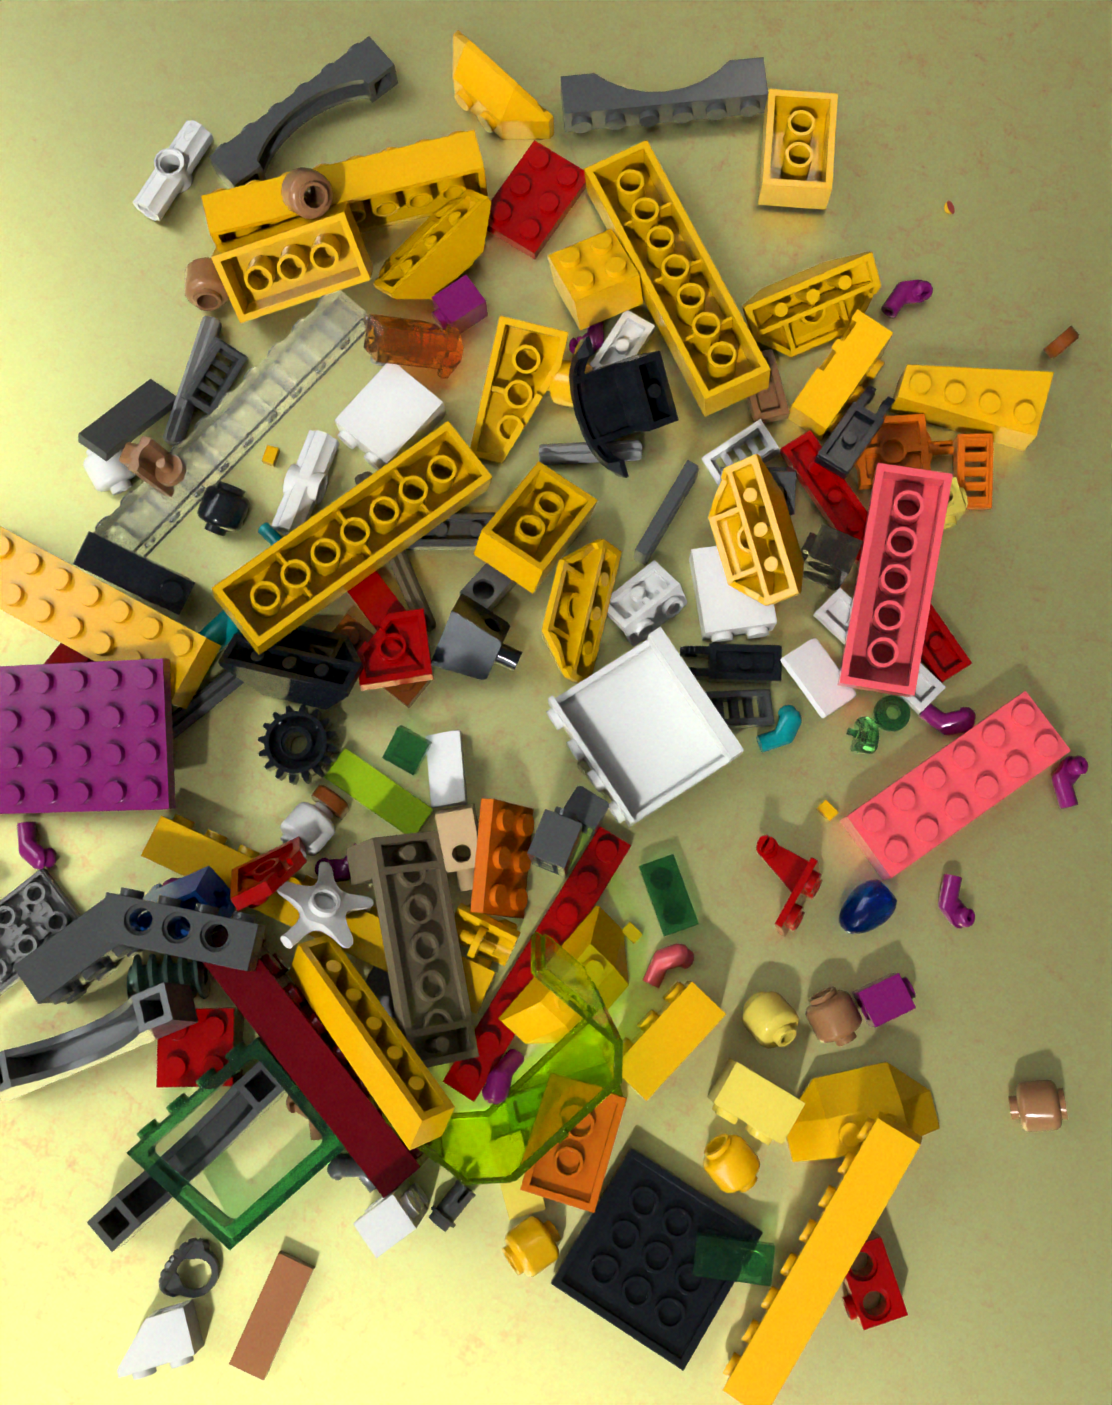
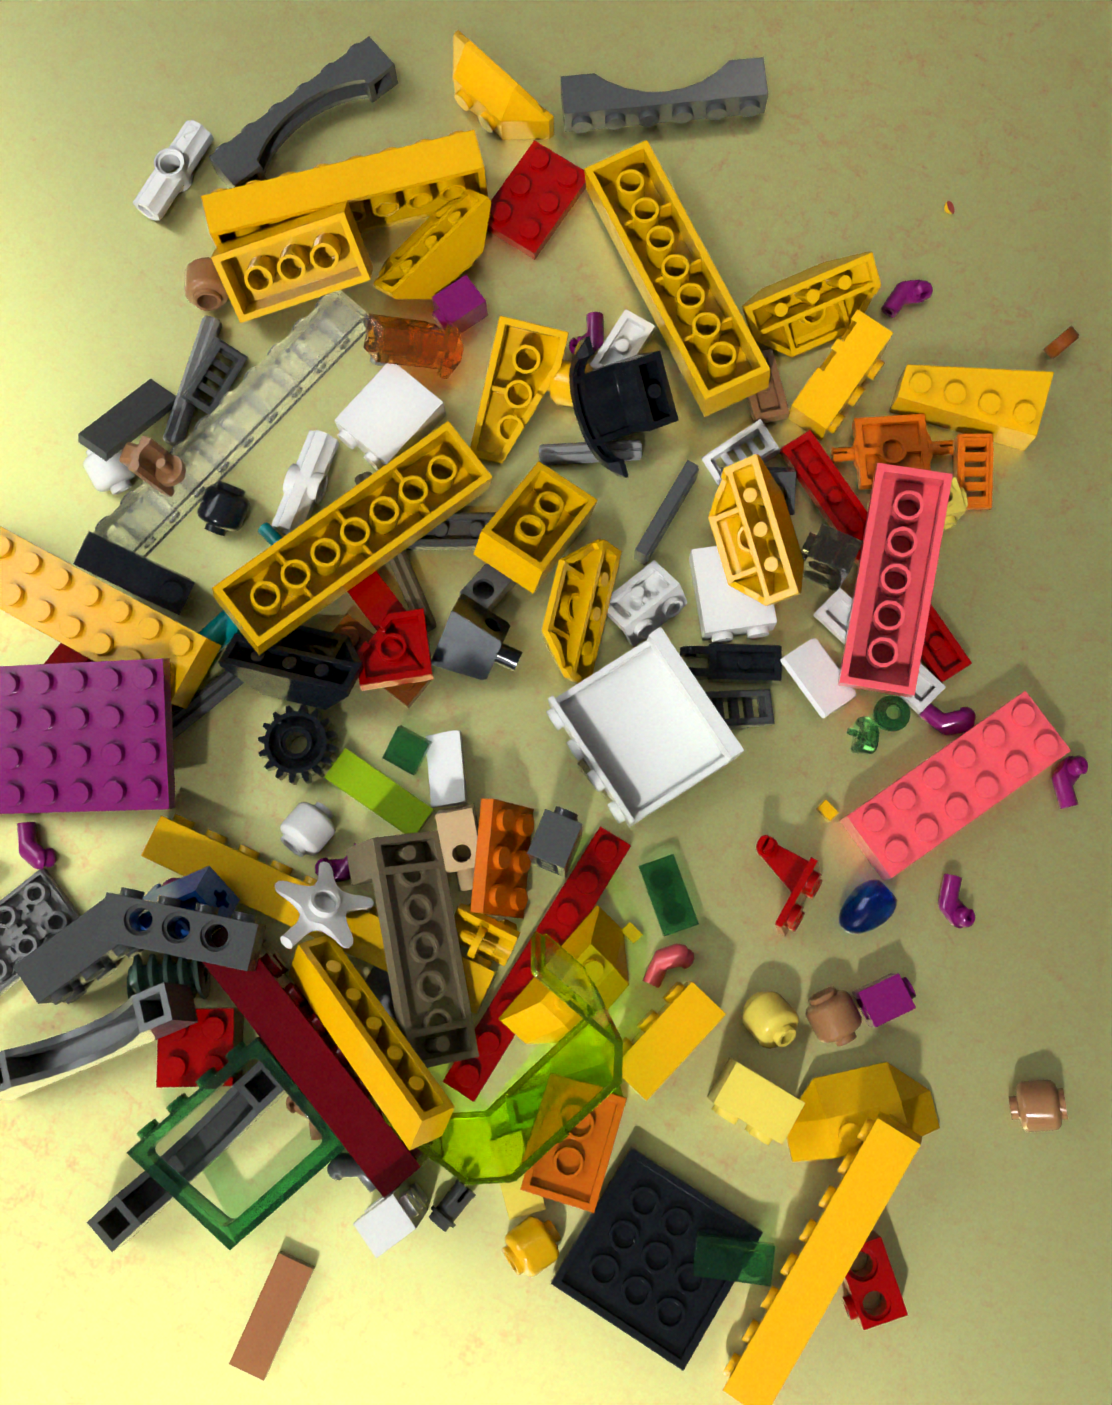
white slope [117,1299,204,1380] -> none
dark grey piece [158,1238,220,1298] -> none
red plate [230,836,307,911] -> none
yellow piece [262,445,280,467] -> none
medium nougat head [281,167,333,219] -> none
dark orange tile [311,785,349,820] -> none
magenta arm [482,1049,524,1104] -> none
yellow brick [548,229,643,330] -> none
dark grey slope [564,786,609,837] -> none
yellow head [703,1133,760,1193] -> none
teal arm [756,705,802,753] -> none
yellow brick [758,89,838,210] -> none
black hinge [814,385,895,480] -> none

